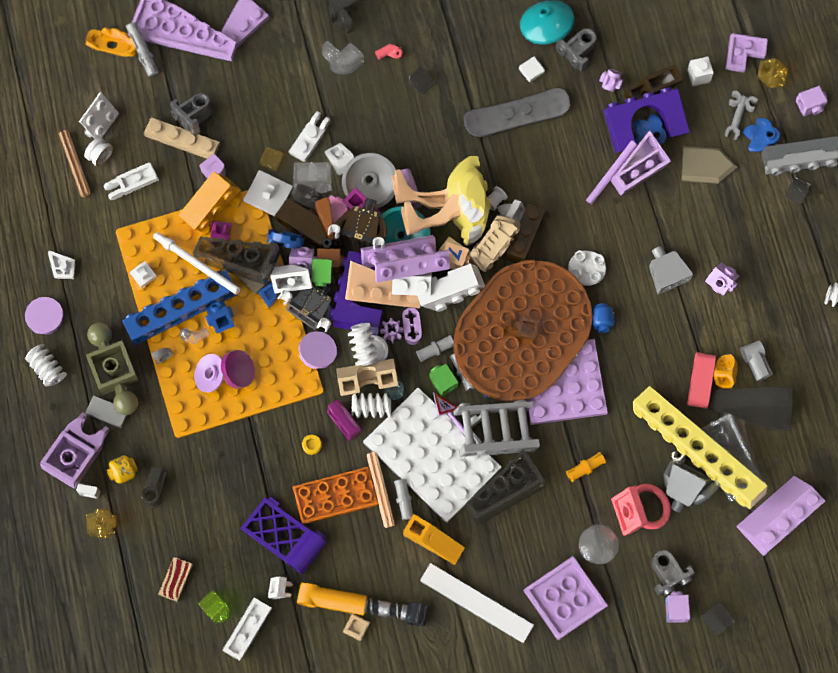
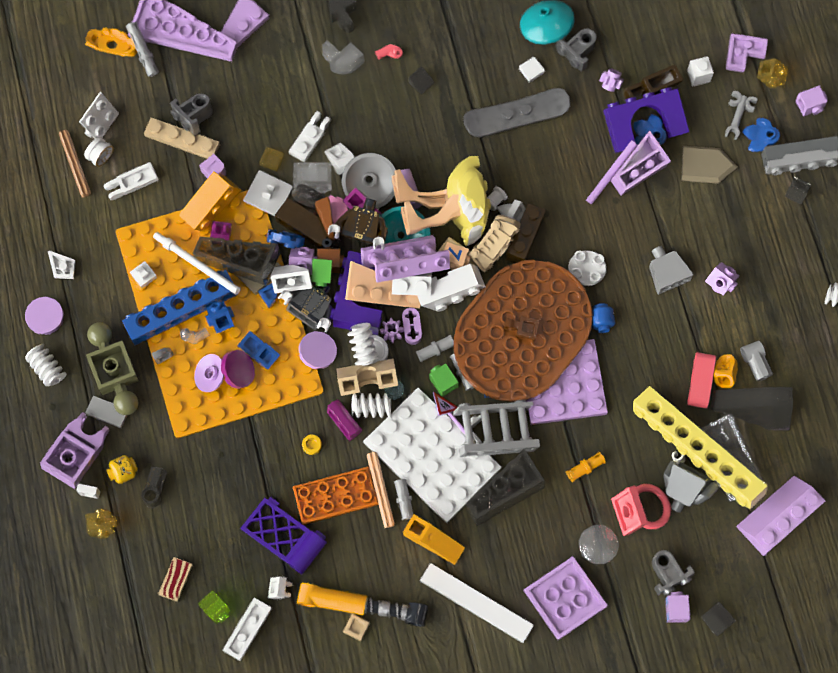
none -> blue slope [237,331,280,370]

